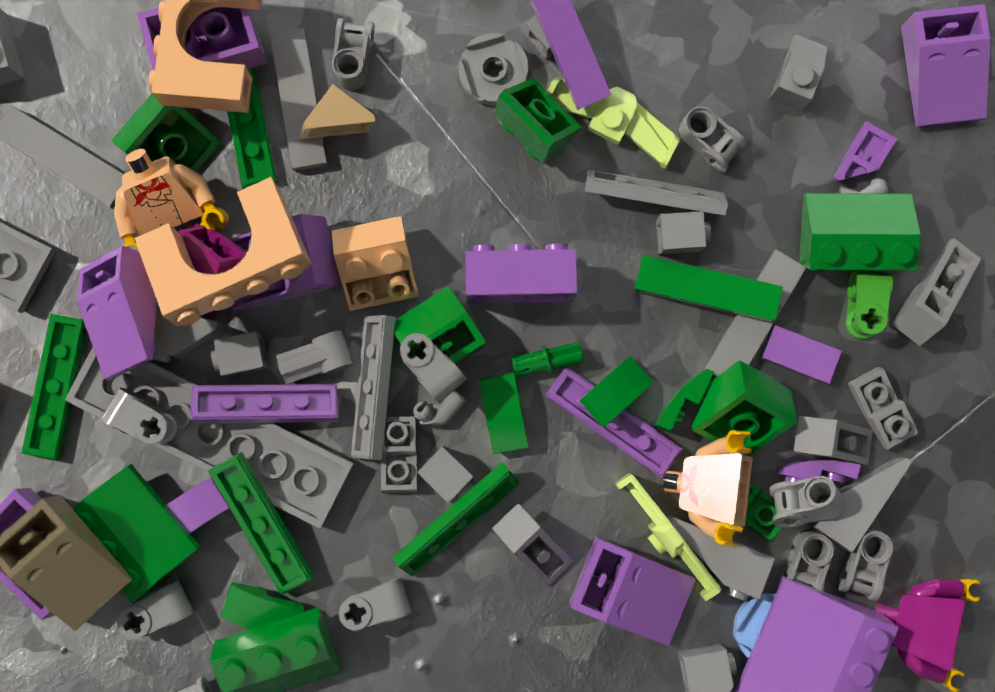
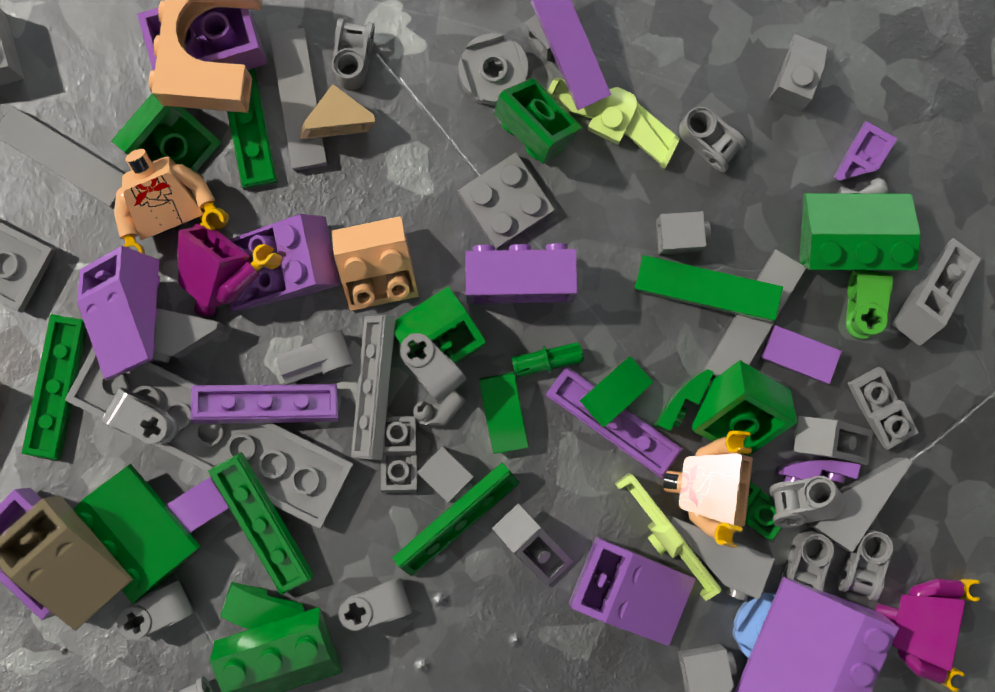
light nougat arch [135,177,312,327] -> none
light grey brick [211,331,270,378] -> none
light grey tile [585,169,728,215] -> none
medium lavender slope [901,4,990,127] -> none
none -> light grey plate [457,152,555,250]

